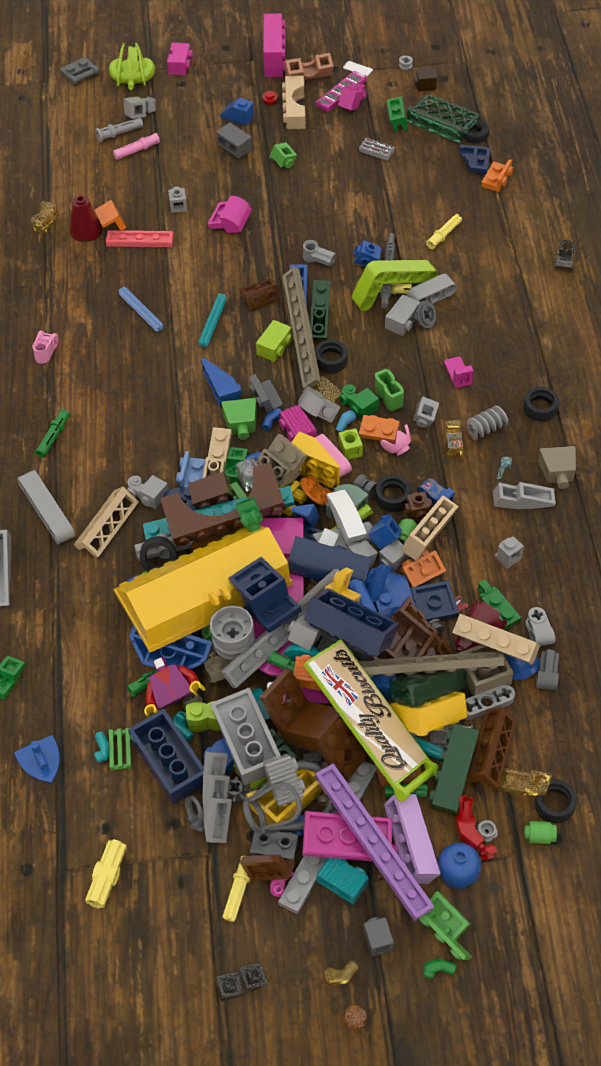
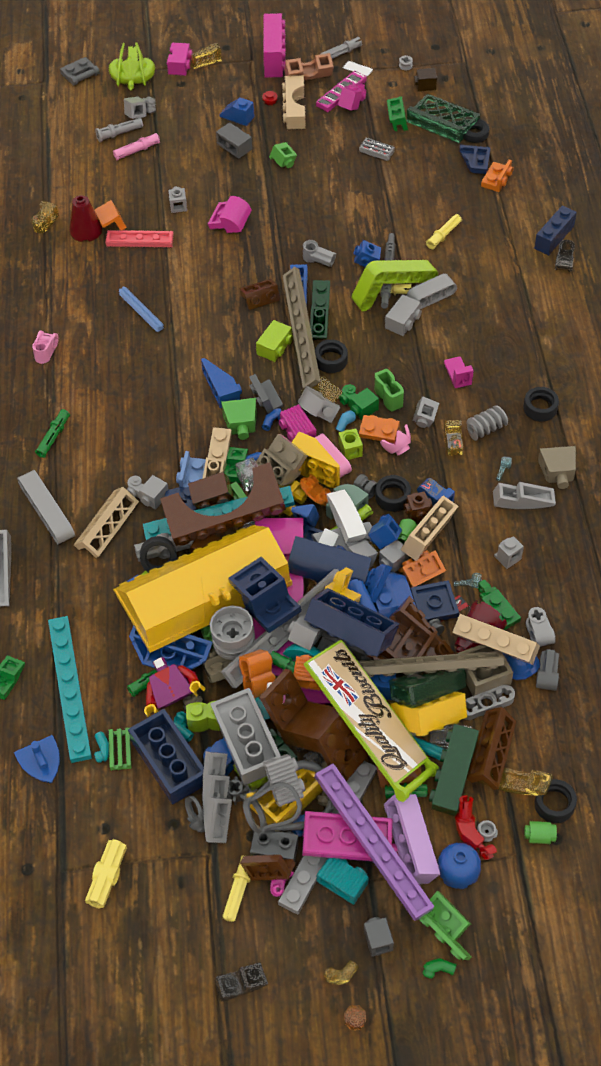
teal axle [198,293,227,348] -> none
green brick [236,496,263,532] -> none
dark grey gear [415,301,436,329] -> none
none -> teal plate [48,616,92,763]
none -> clear yellow slope [191,43,222,68]
none -> orange brick [239,649,276,698]
none -> light grey axle [321,37,362,58]
none -> clear light blue hand [454,573,482,588]
none -> dark blue brick [534,205,577,256]

